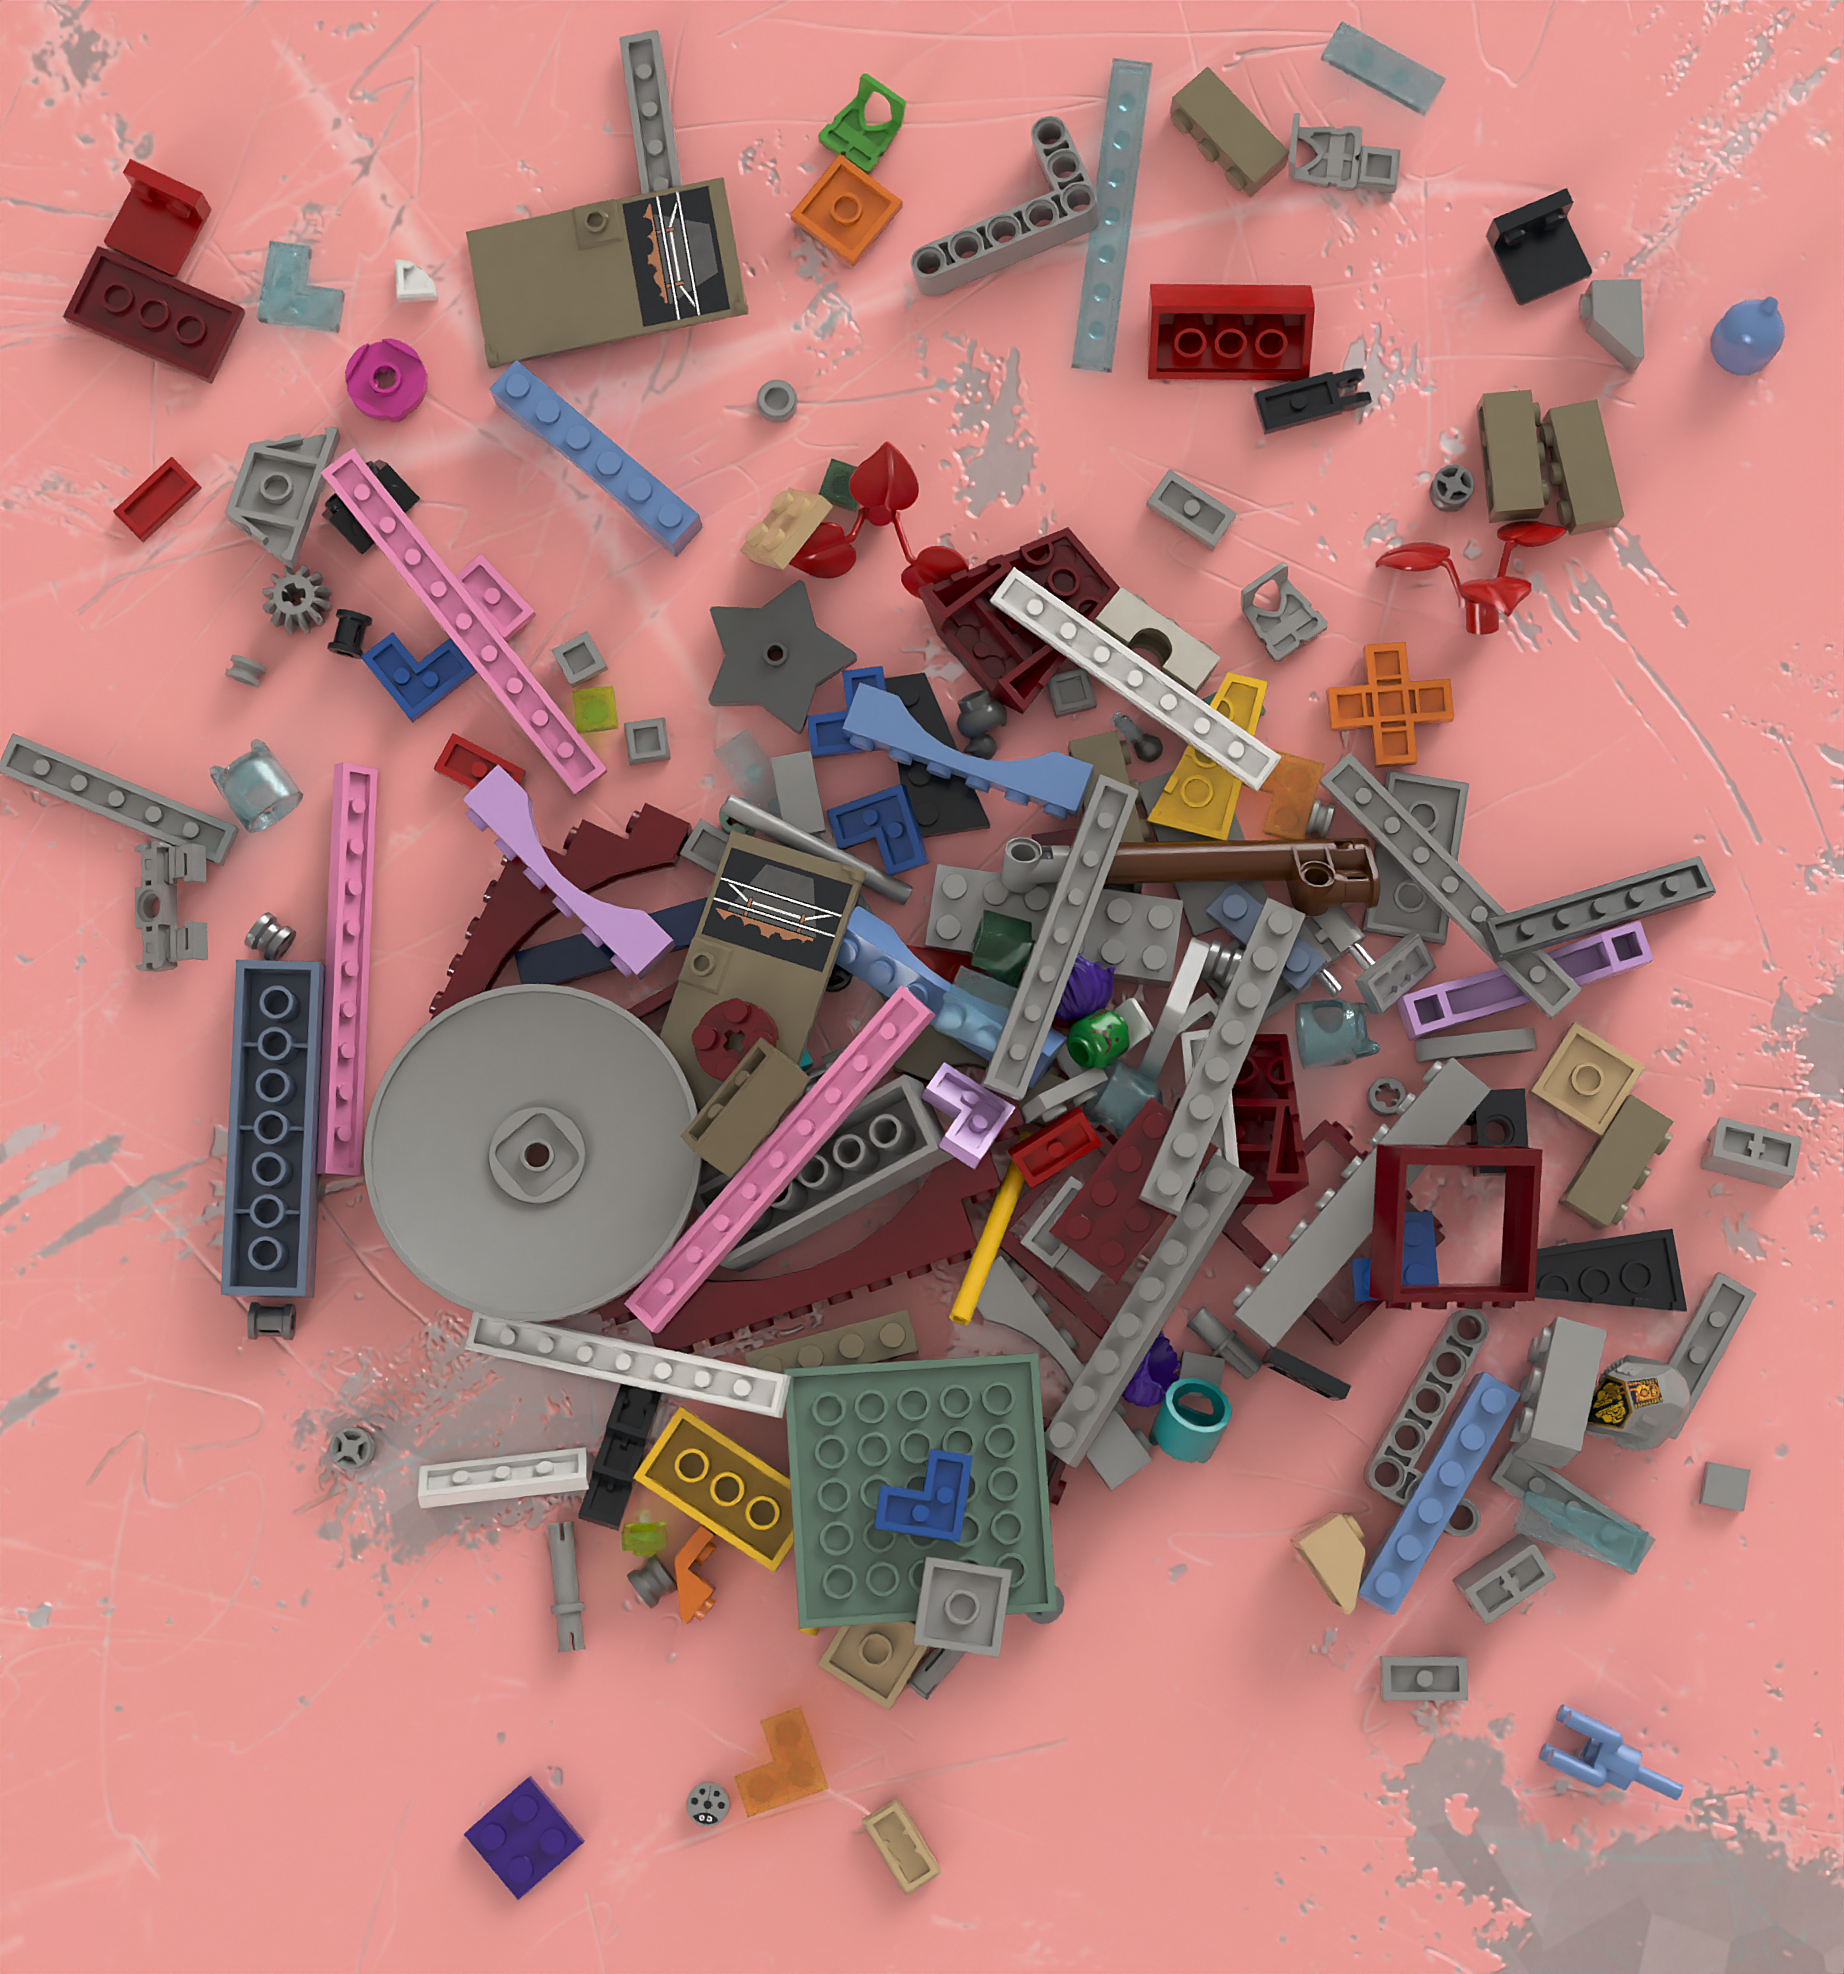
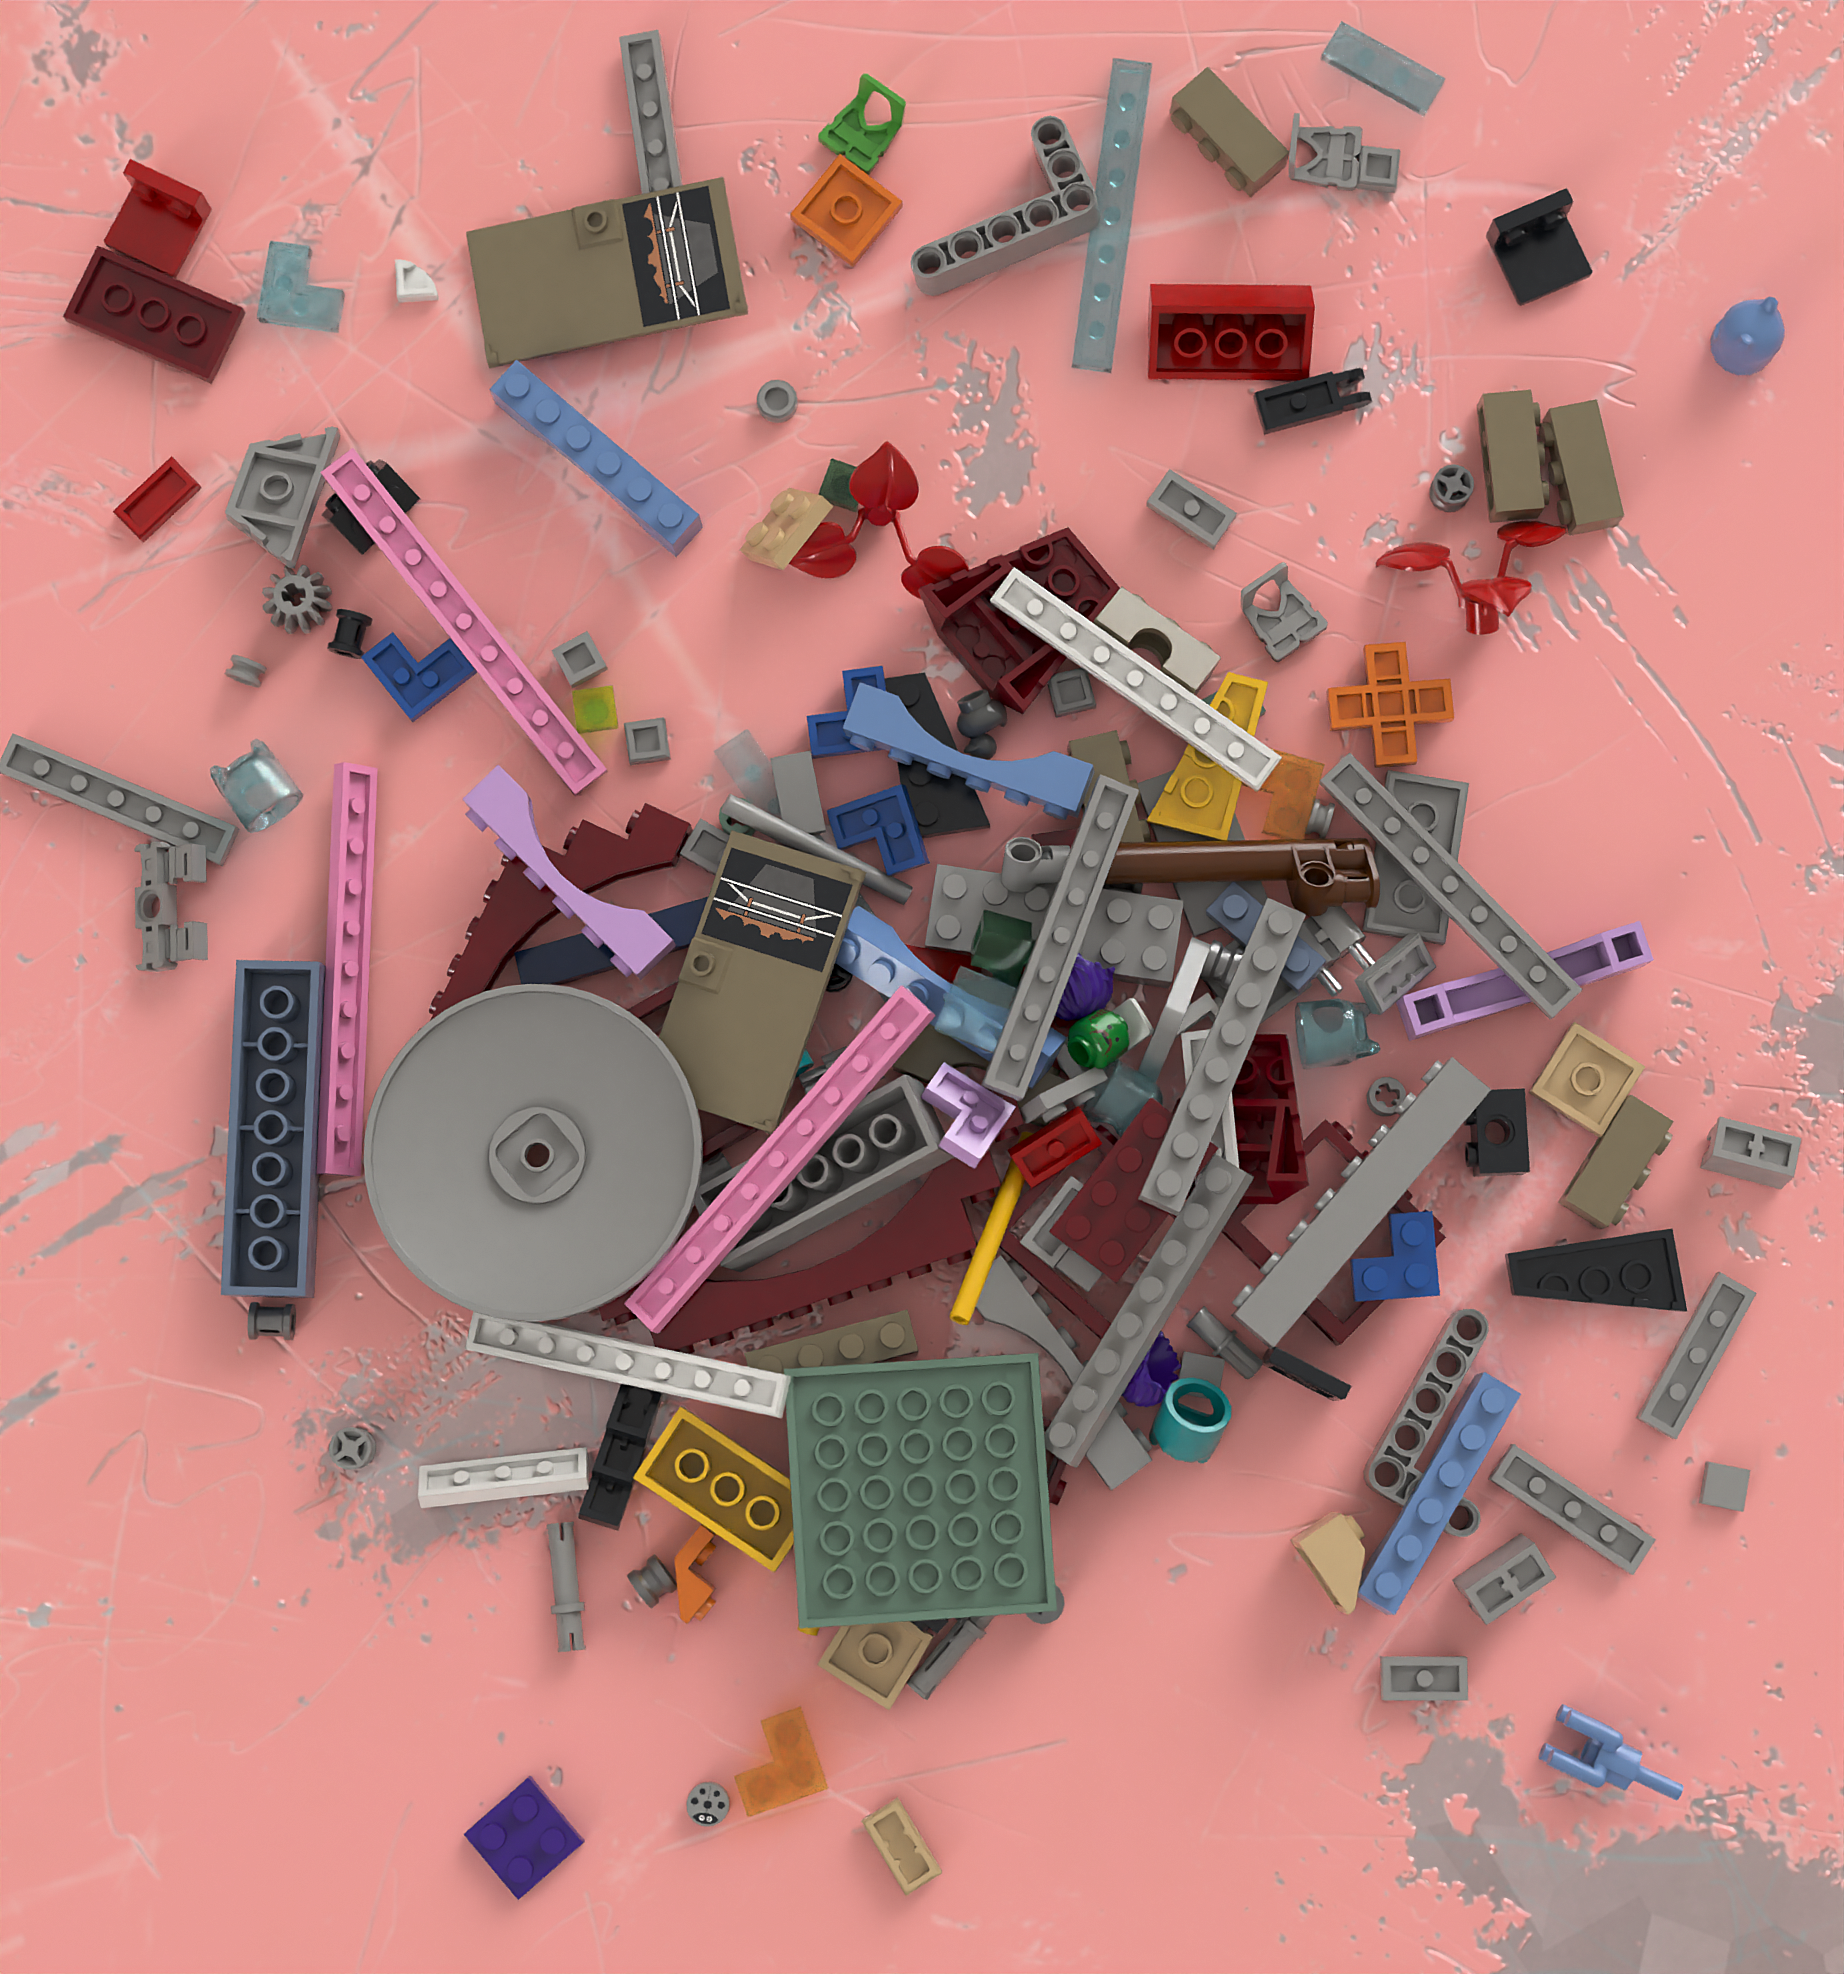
flat silver wheel [244,912,296,961] -> none
dark pink plate [345,339,428,422] -> none
red plate [433,733,526,790] -> none
bright pink plate [455,553,536,642] -> none
clear neon green plate [621,1521,667,1556] -> none
dark tan brick [681,1037,811,1178] -> none
dark red plate [692,998,779,1082] -> none
dark grey plate [708,580,857,735] -> none
blue plate [874,1449,973,1542] -> none
light grey plate [912,1557,1012,1657] -> none
piece [1110,711,1163,763] -> none
dark red window [1369,1144,1543,1310] -> none
light grey beam [1415,1028,1537,1063] -> none
dark grey tile [1479,856,1716,963] -> none
light grey brick [1509,1316,1607,1469] -> none
clear light blue tile [1512,1491,1649,1573] -> none
light grey slope [1579,279,1644,370] -> none
light grey helmet [1585,1354,1691,1451] -> none

